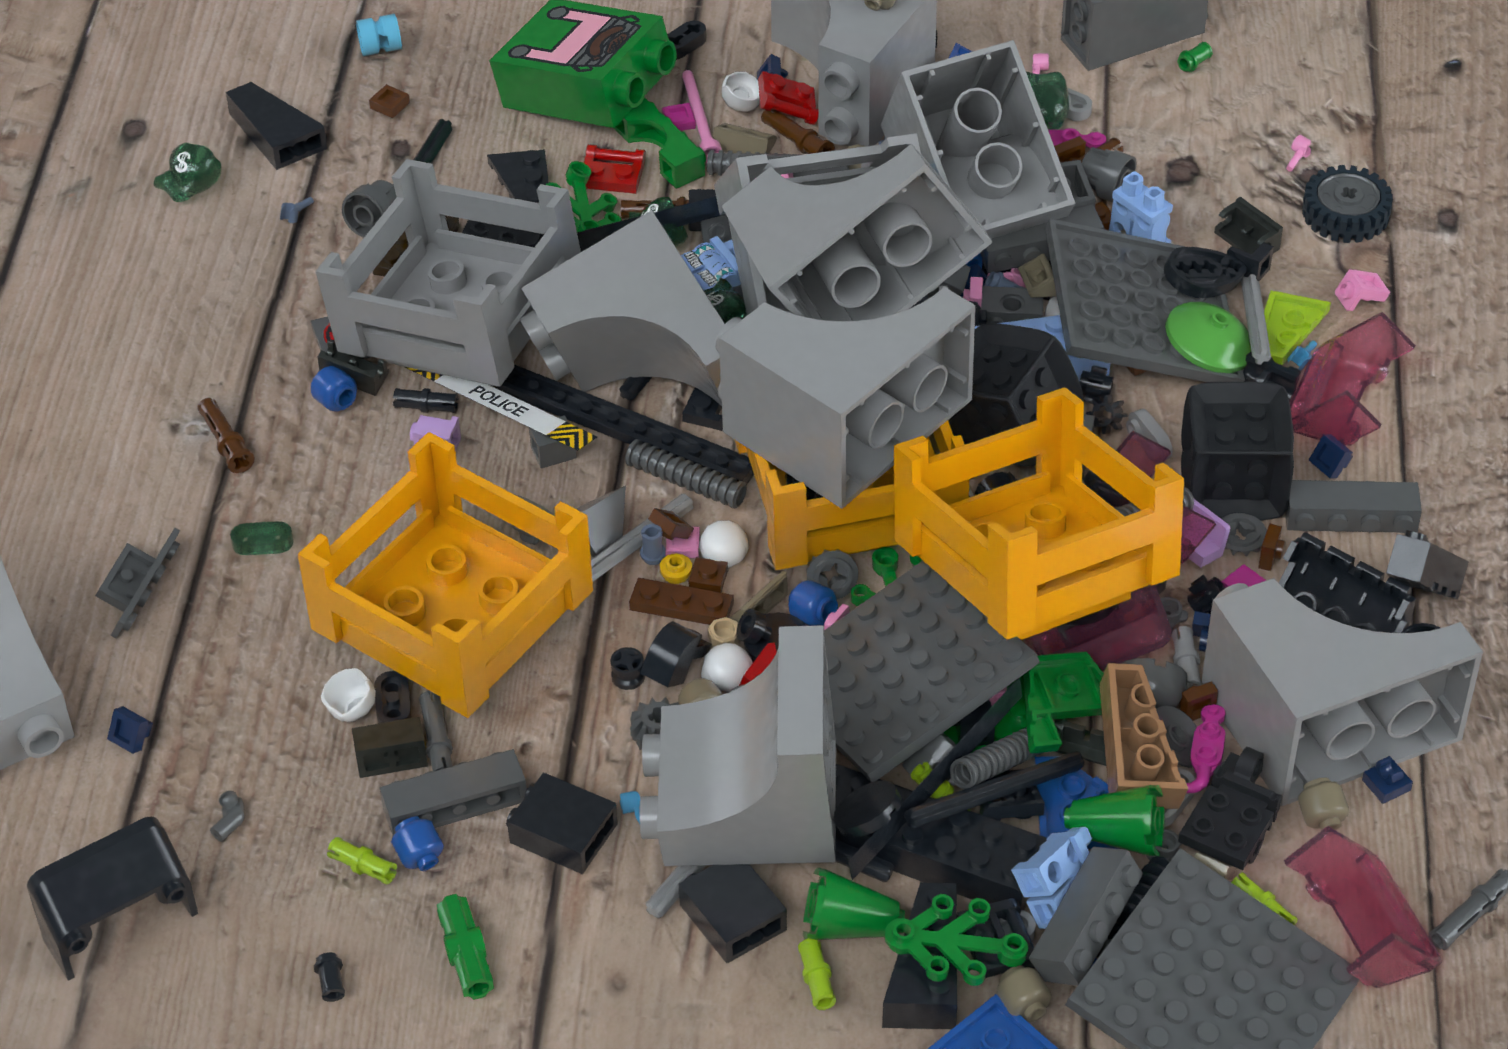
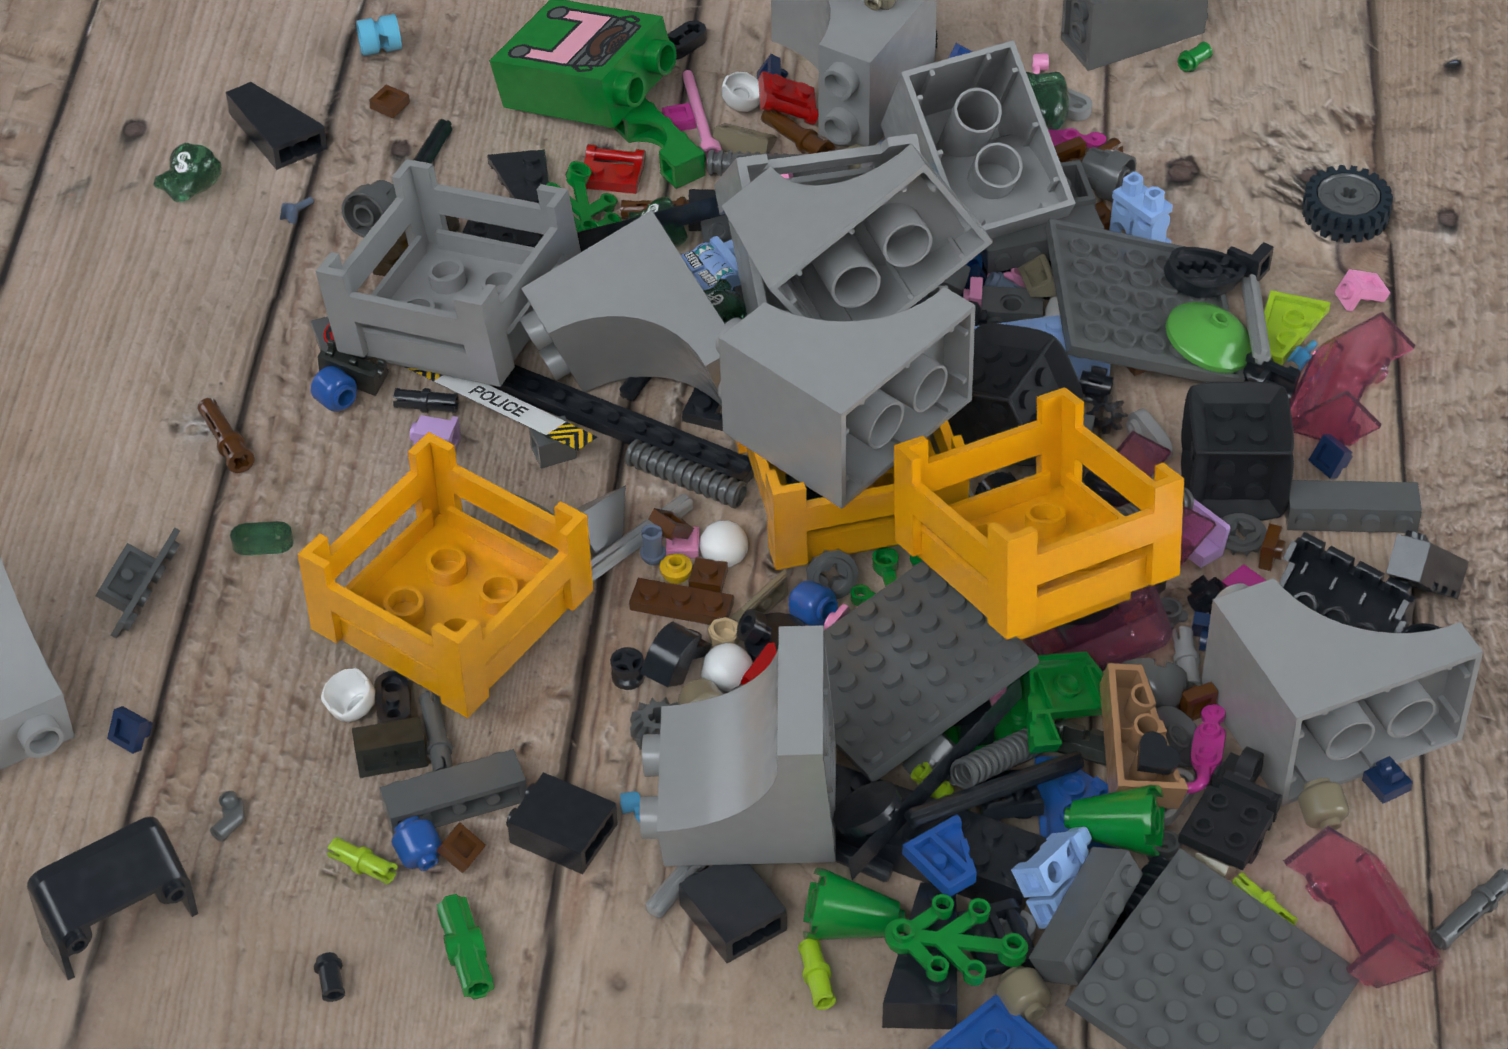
pearl dark grey hinge [1214,197,1283,255] -> none
bright pink hand [1286,135,1311,172] -> none
none -> reddish brown plate [437,822,486,873]
none -> blue wing [902,814,977,897]
none -> black tile [1137,731,1180,775]

